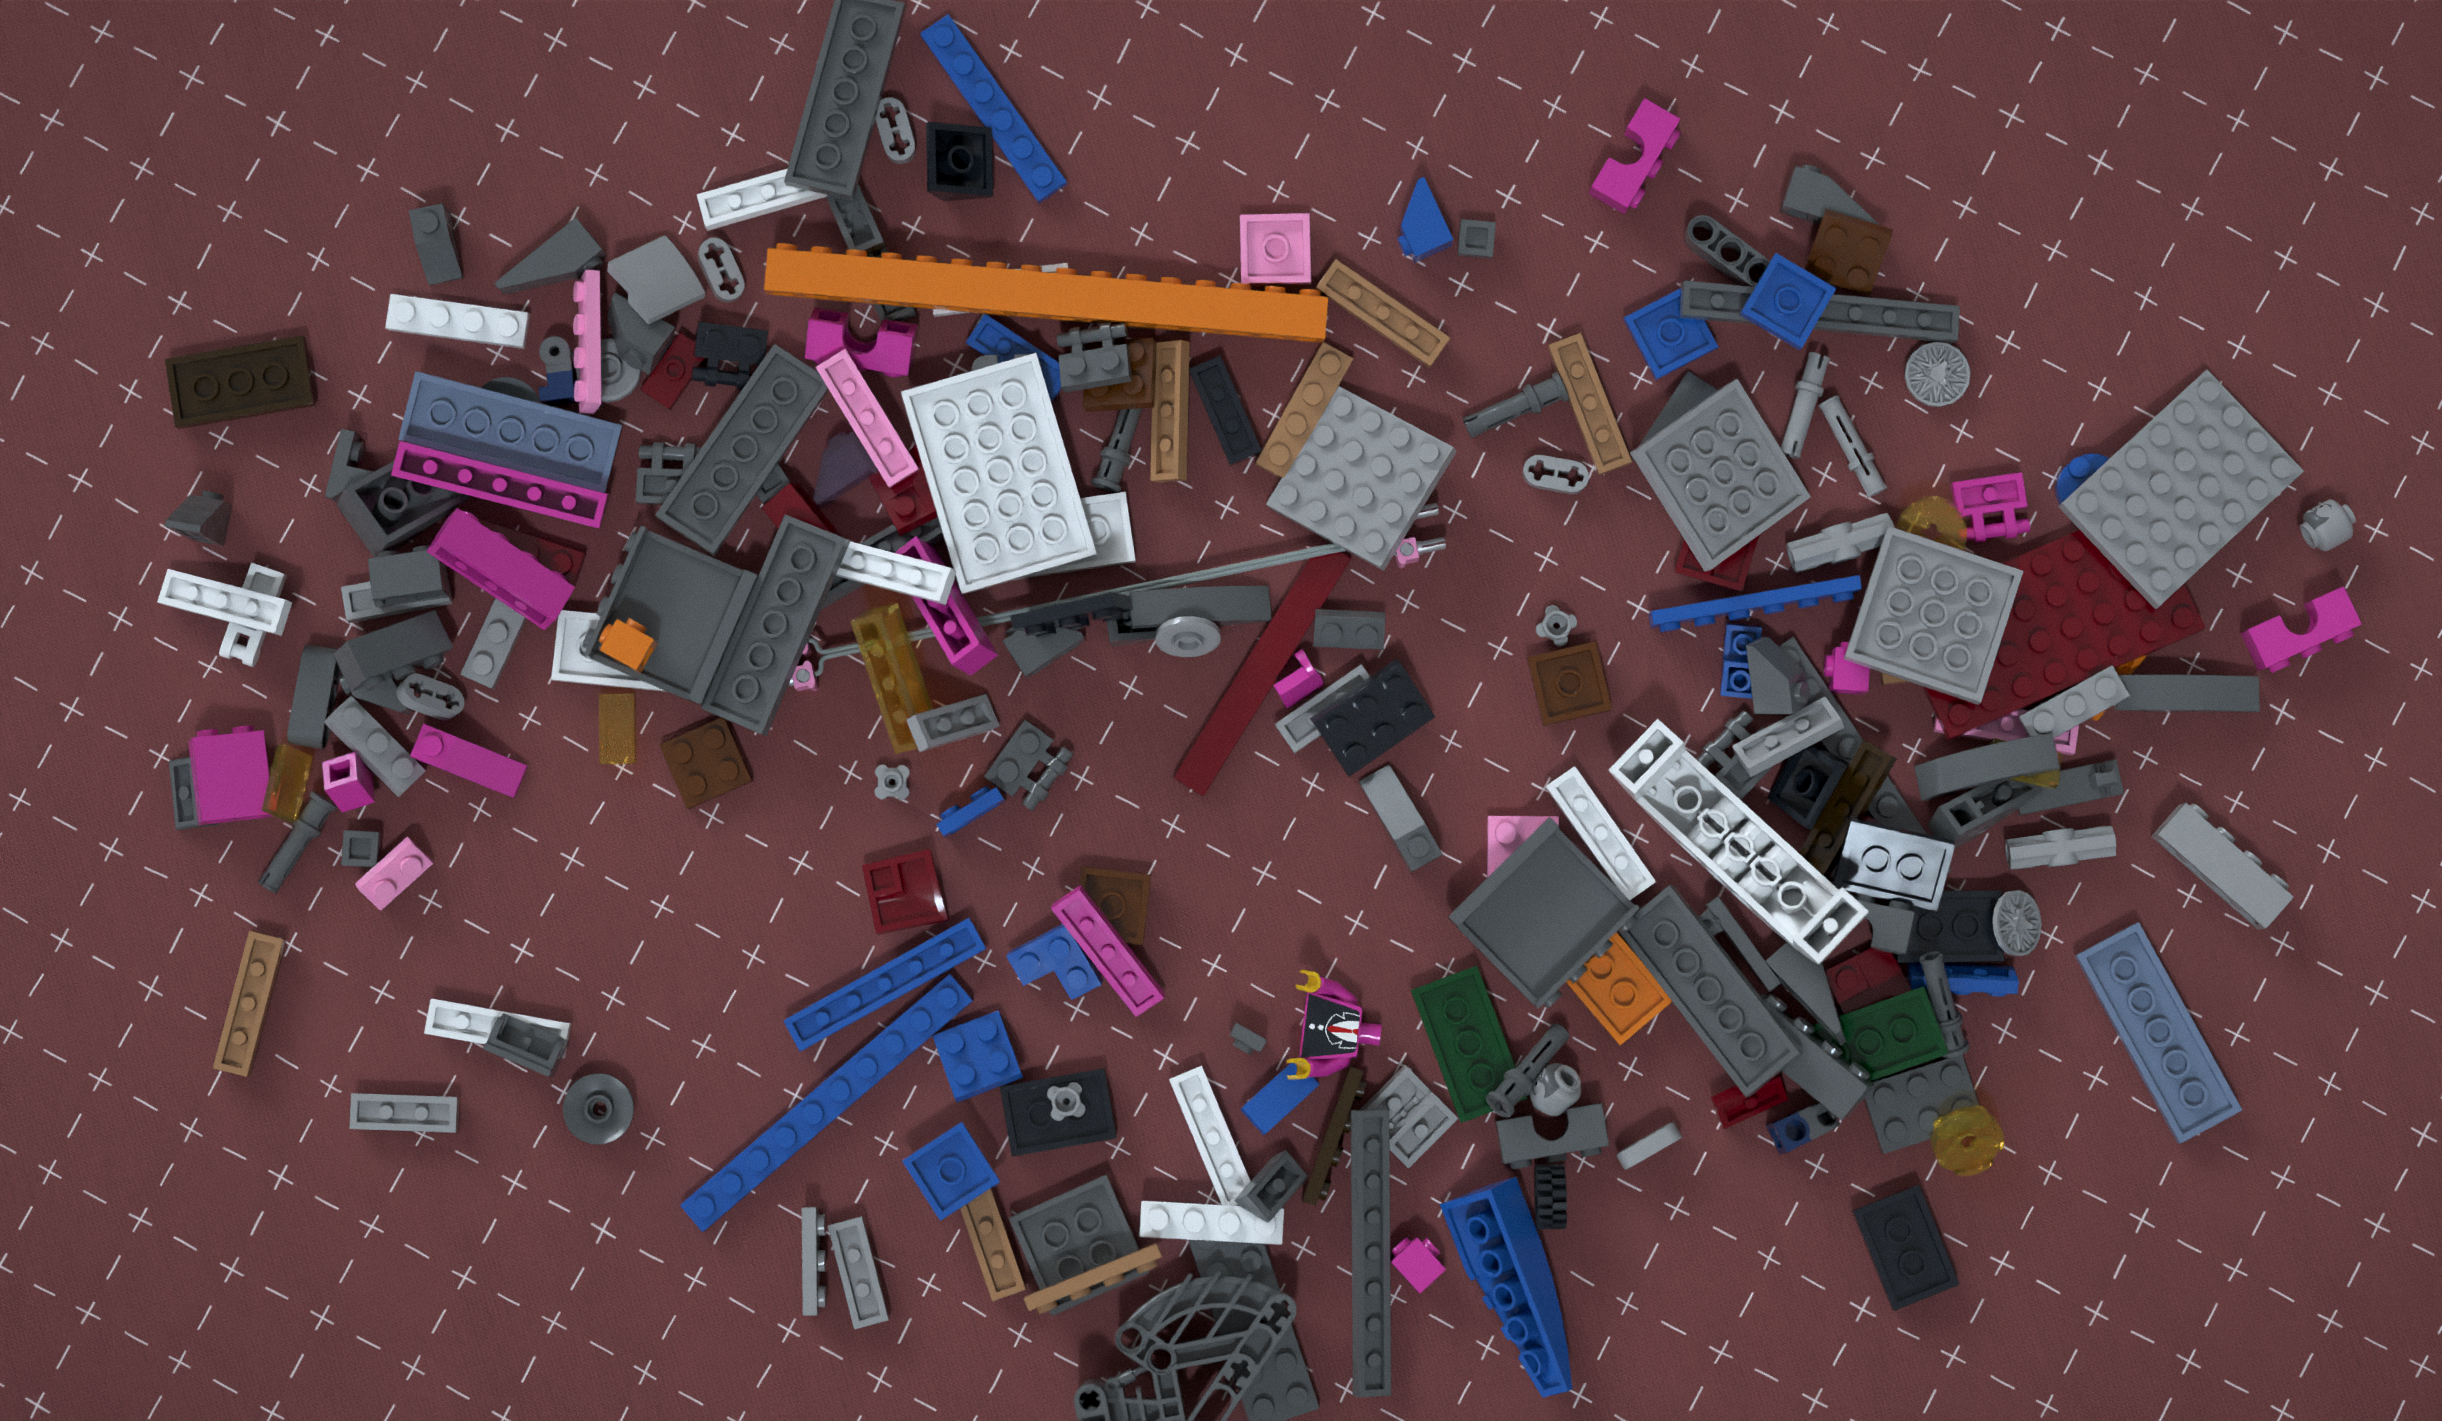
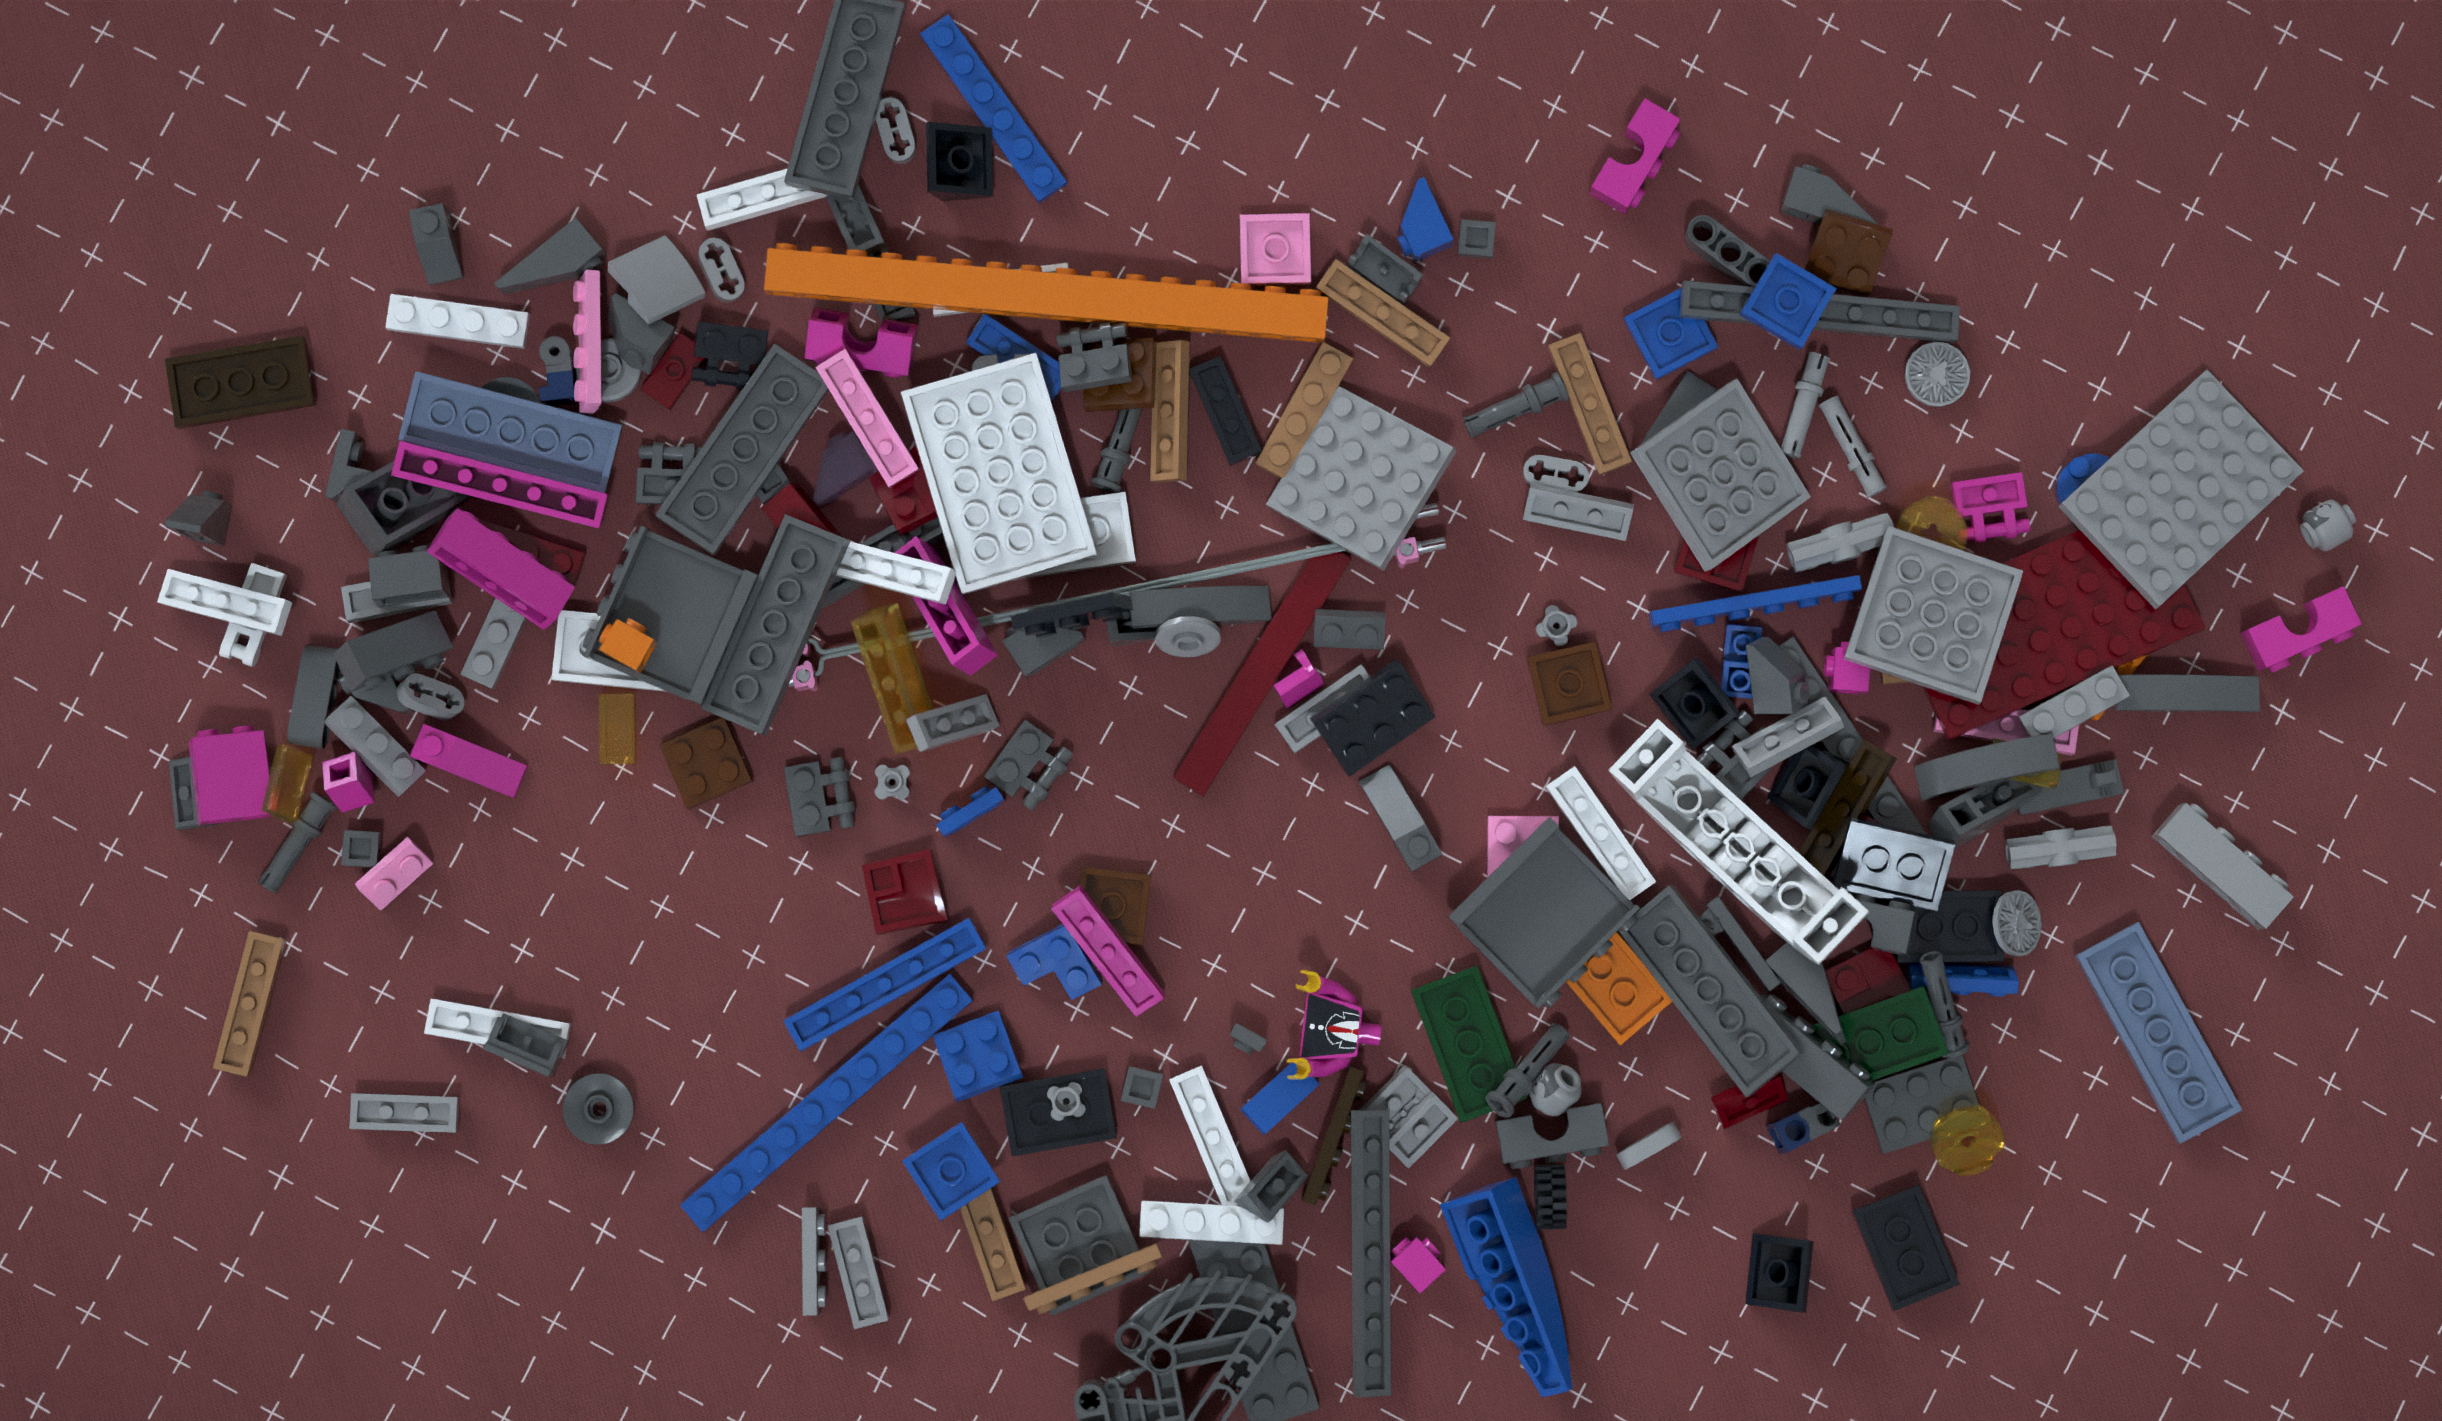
none -> dark grey plate [784,757,856,837]
none -> dark grey plate [1121,1066,1164,1109]
none -> dark grey hinge [1347,234,1423,306]
none -> light grey plate [1523,483,1634,541]
none -> black slope [1649,657,1740,750]
none -> black slope [1746,1233,1814,1313]

